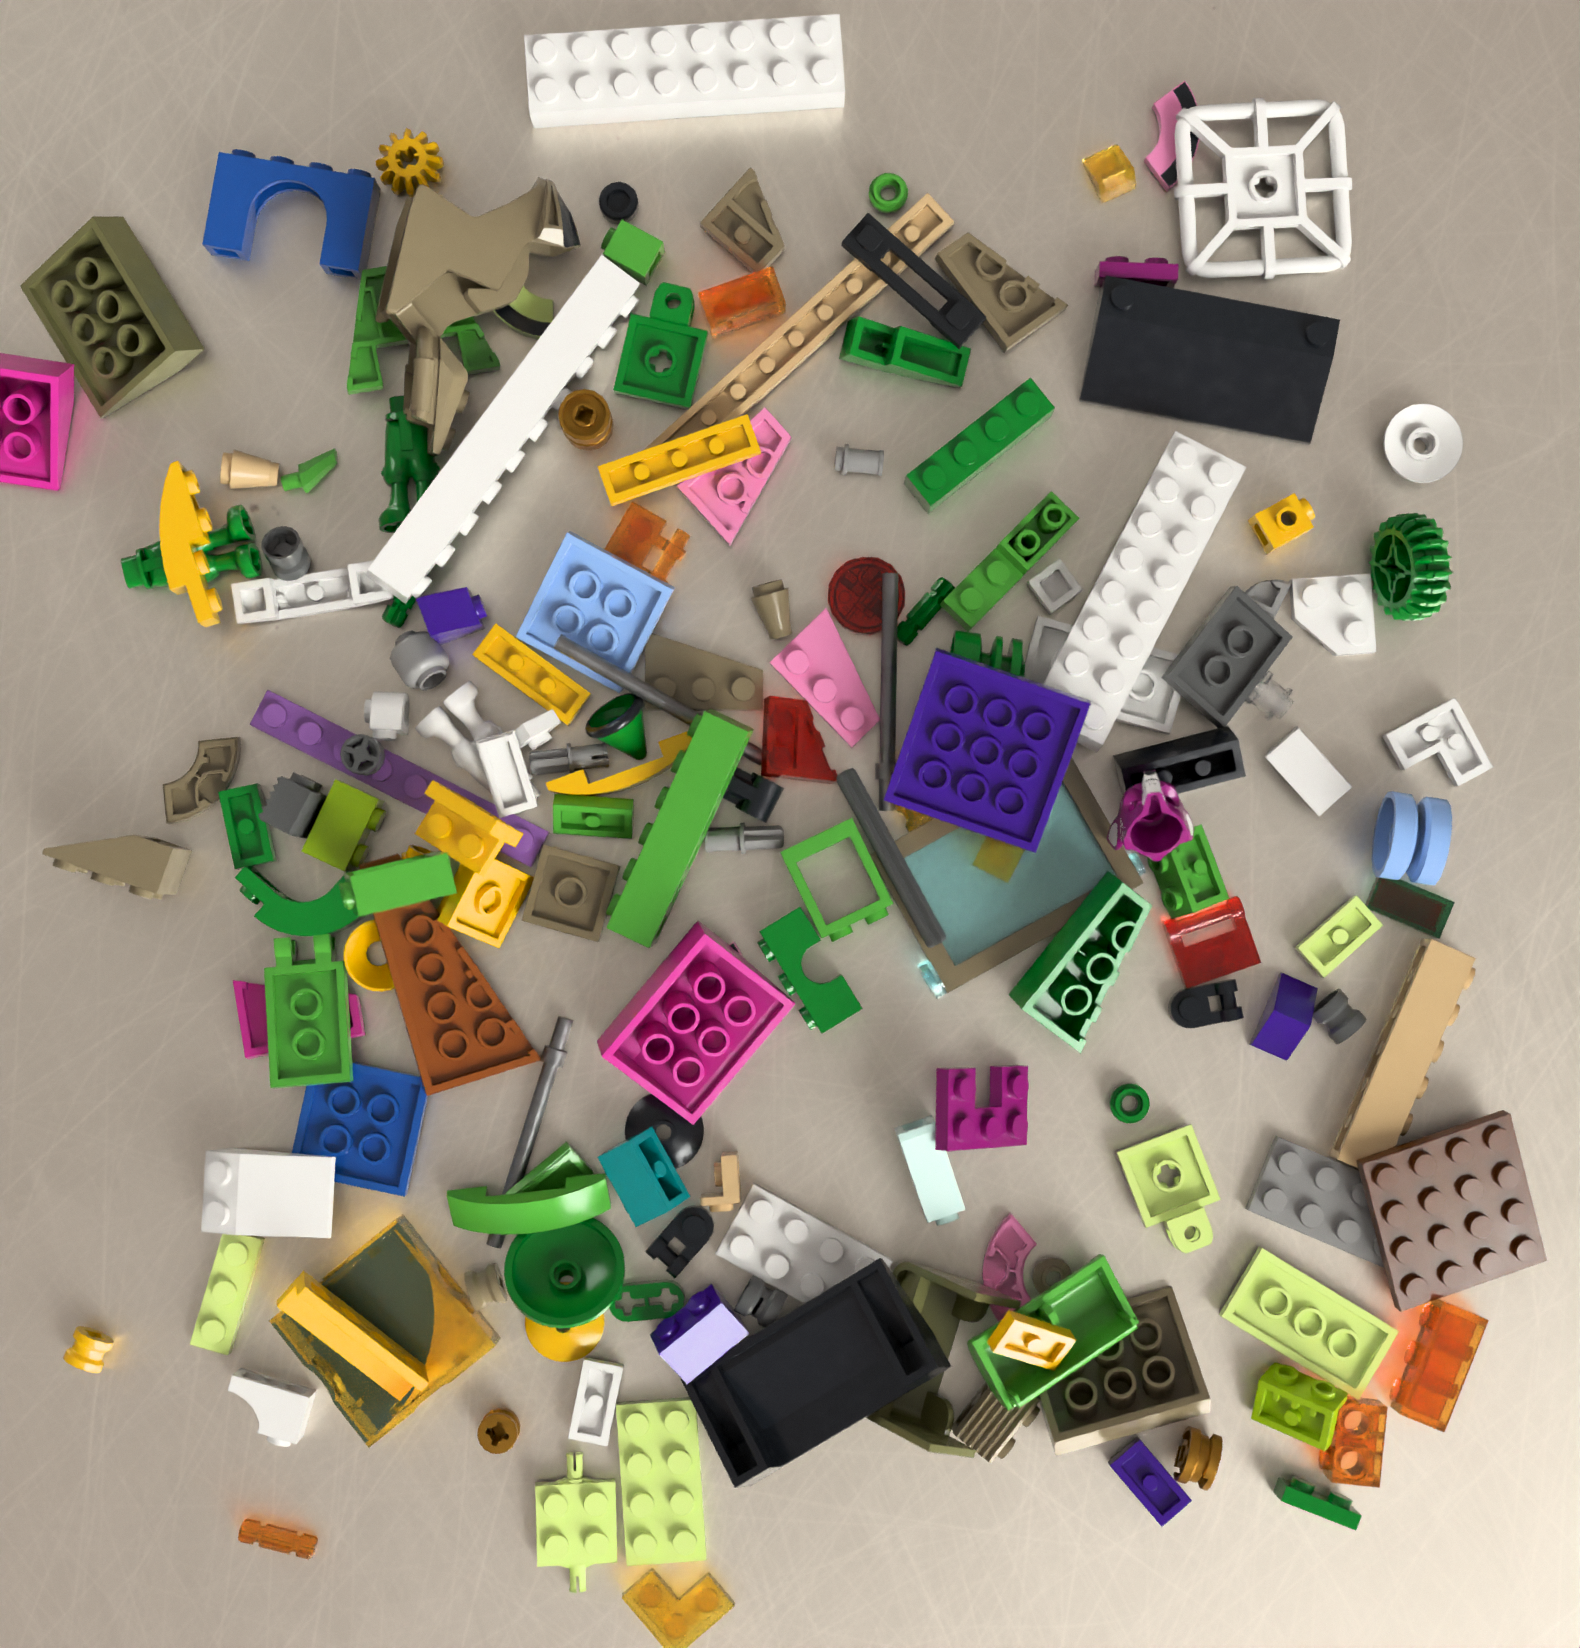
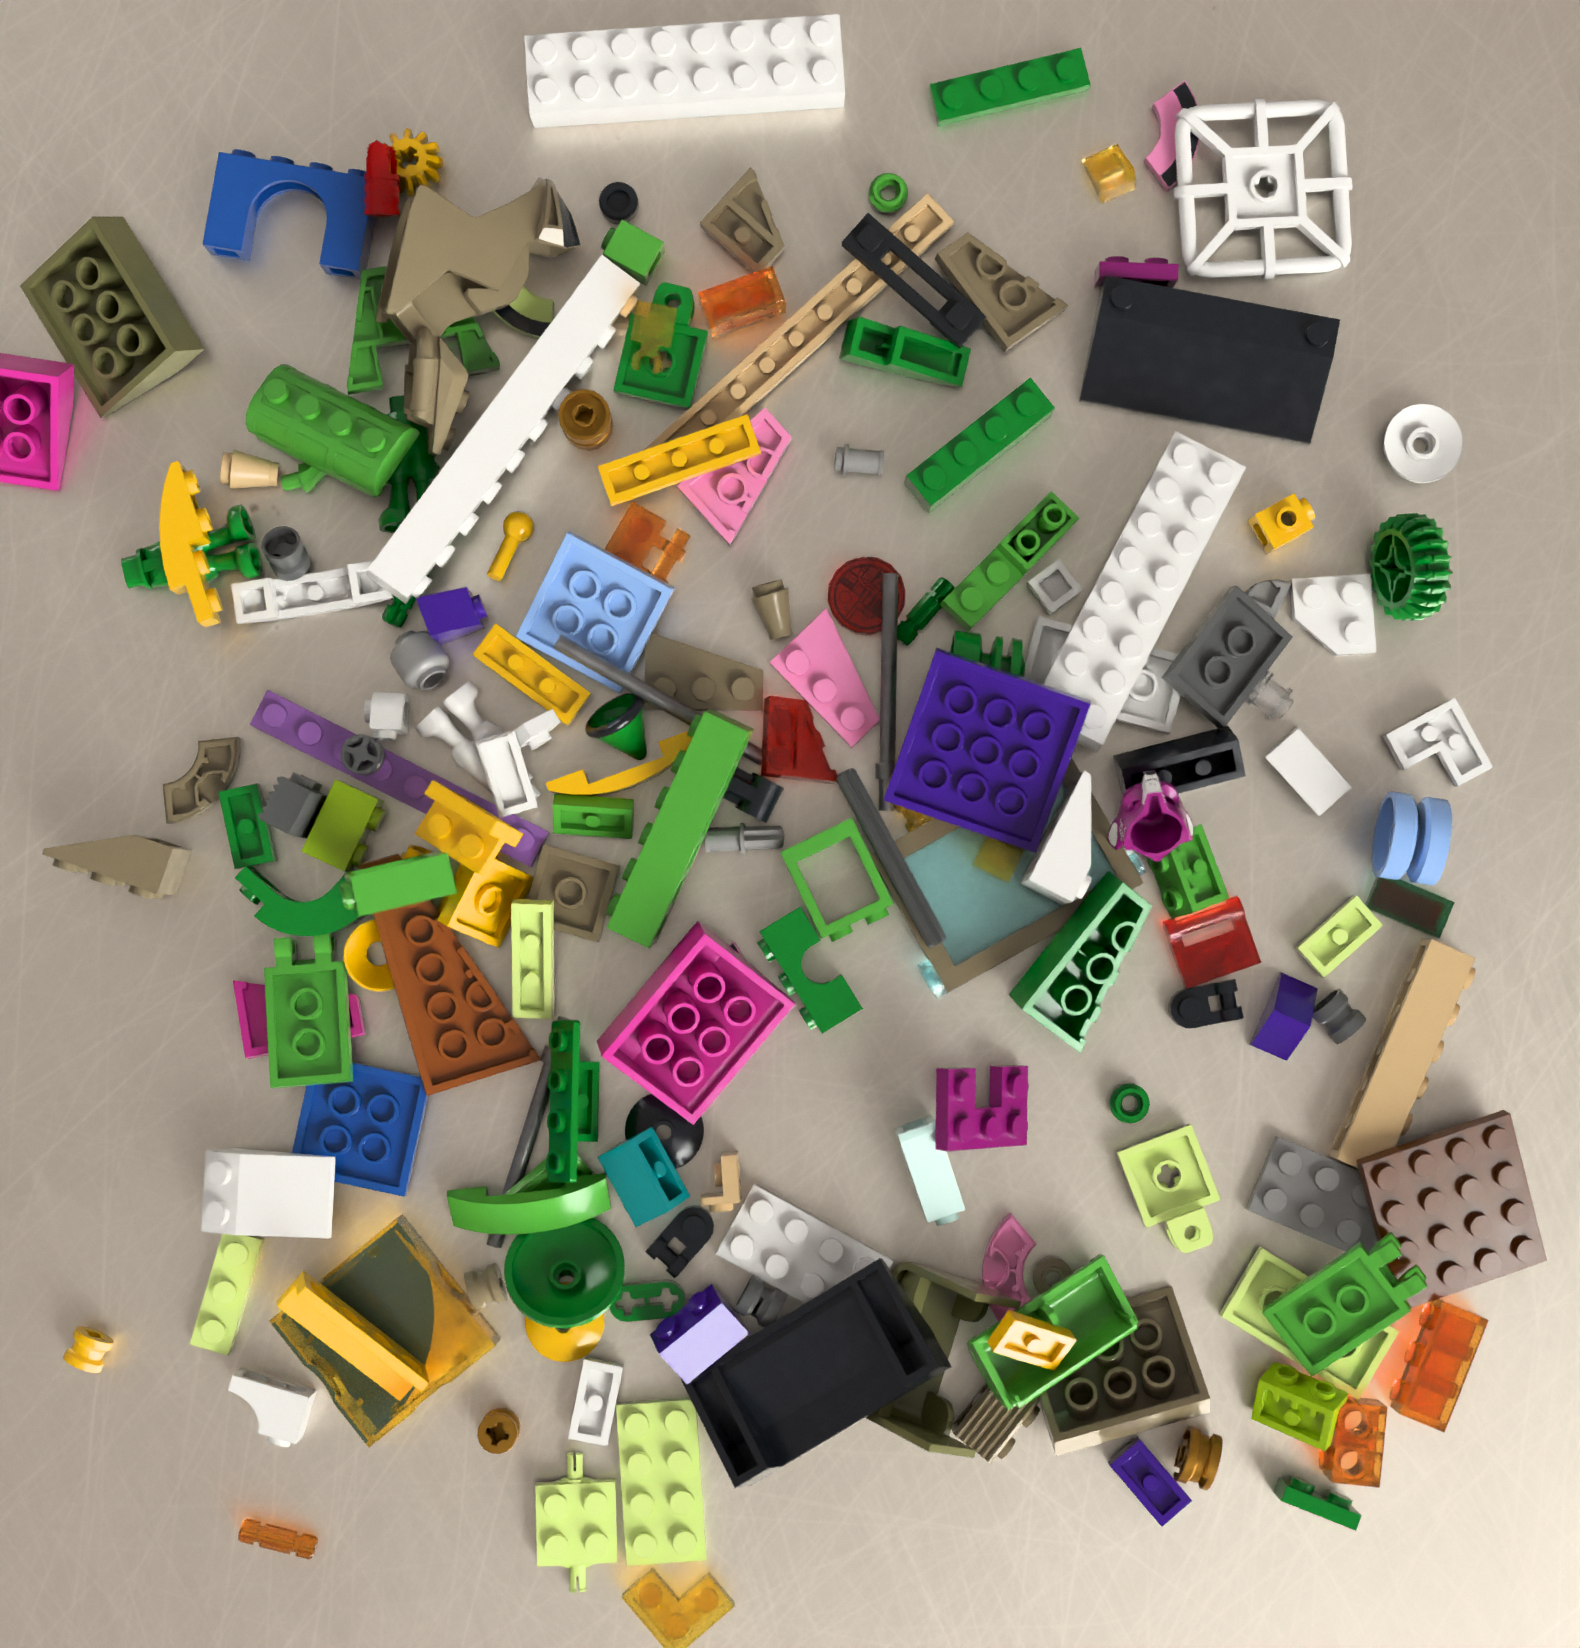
light grey axle [529,742,609,775] -> none
none -> bright green container [246,364,420,498]
none -> red hinge [364,140,400,217]
none -> yellow bar [487,511,534,581]
none -> yellowish green plate [511,899,555,1019]
none -> green bracket [546,1020,599,1182]
none -> clear yellow plate [630,300,678,374]
none -> green plate [929,48,1091,126]
none -> white slope [1020,771,1092,905]
none -> bright green tile [1262,1232,1427,1377]

